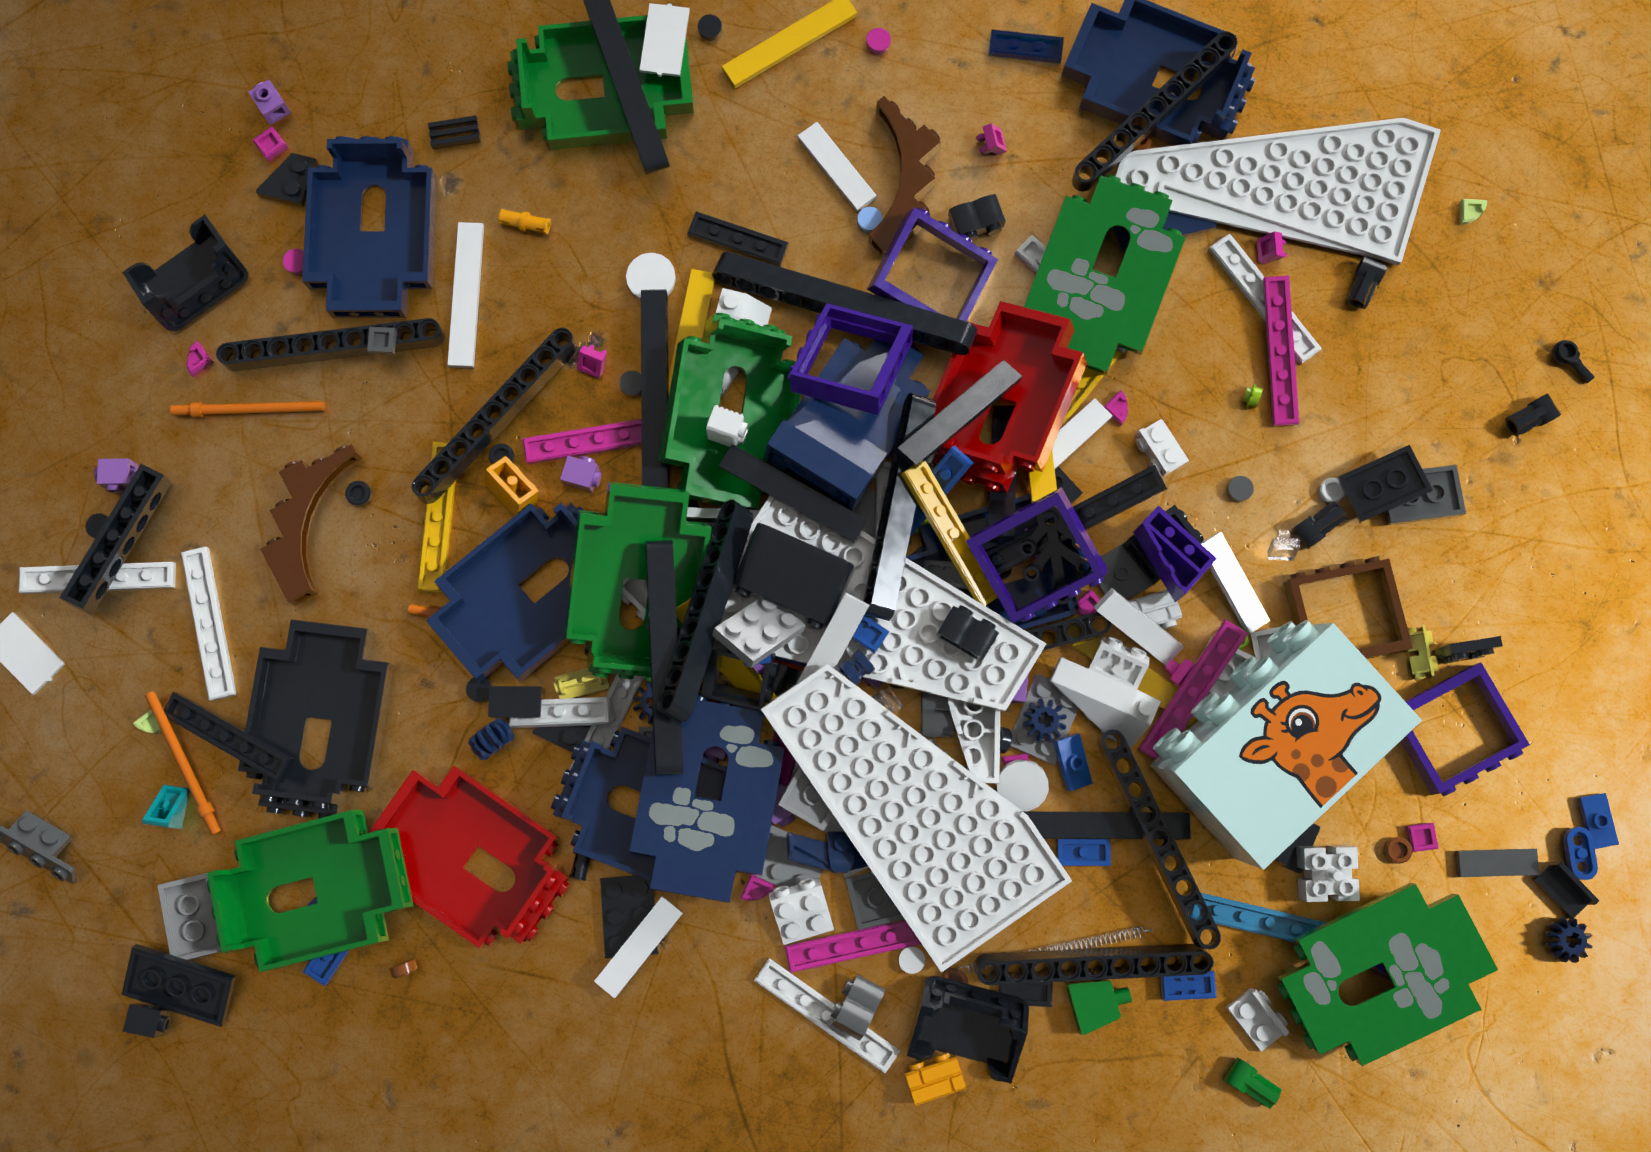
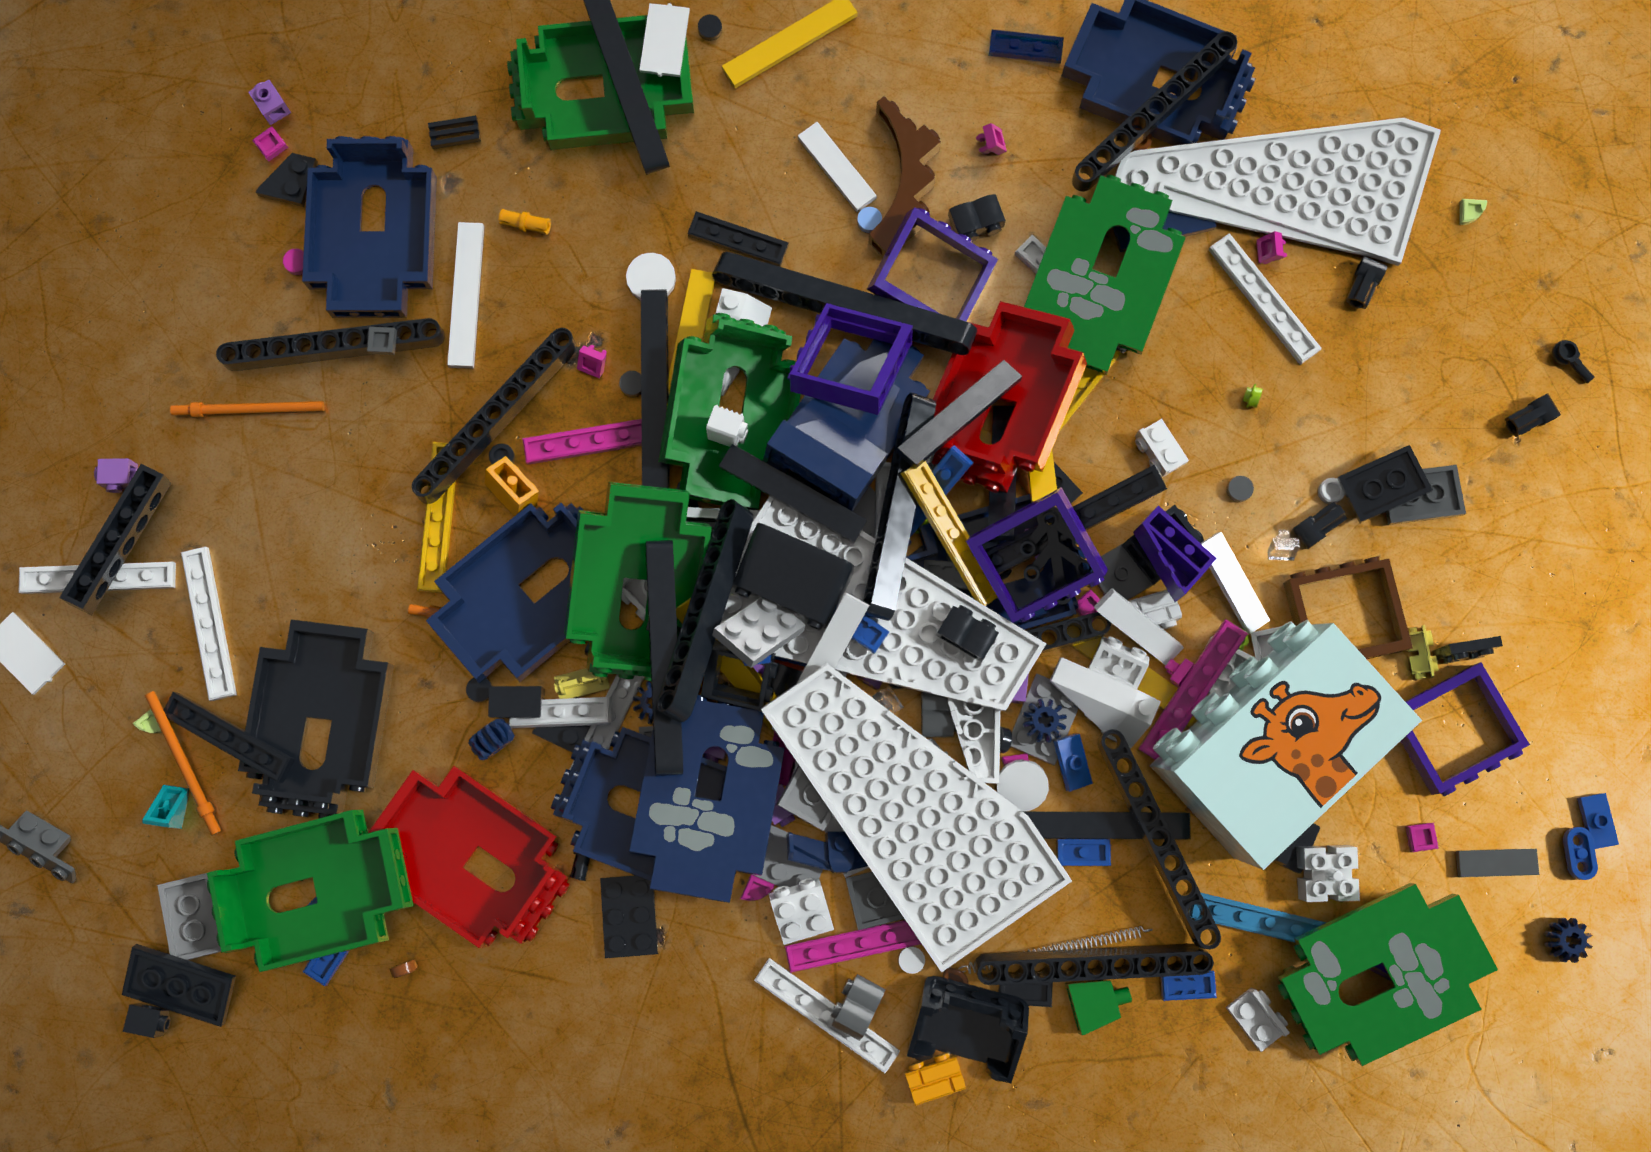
black tile [85,513,108,538] -> none
black windscreen [122,214,249,331] -> none
dark pink tile [186,341,214,377] -> none
reddish brown arch [260,444,363,606] -> none
black tile [345,481,373,507] -> none
medium lavender brick [560,456,602,493] -> none
white tile [594,896,683,999] -> none
dark blue wheel [838,649,875,685] -> none
dark pink tile [866,28,891,54] -> none
white tile [1052,398,1112,469] -> none
dark pink tile [1104,390,1128,426] -> none
green piece [1224,1057,1282,1109] -> none
dark pink tile [1263,275,1299,427] -> none
dark orange tile [1384,837,1412,864] -> none
black panel [1531,861,1599,919] -> none

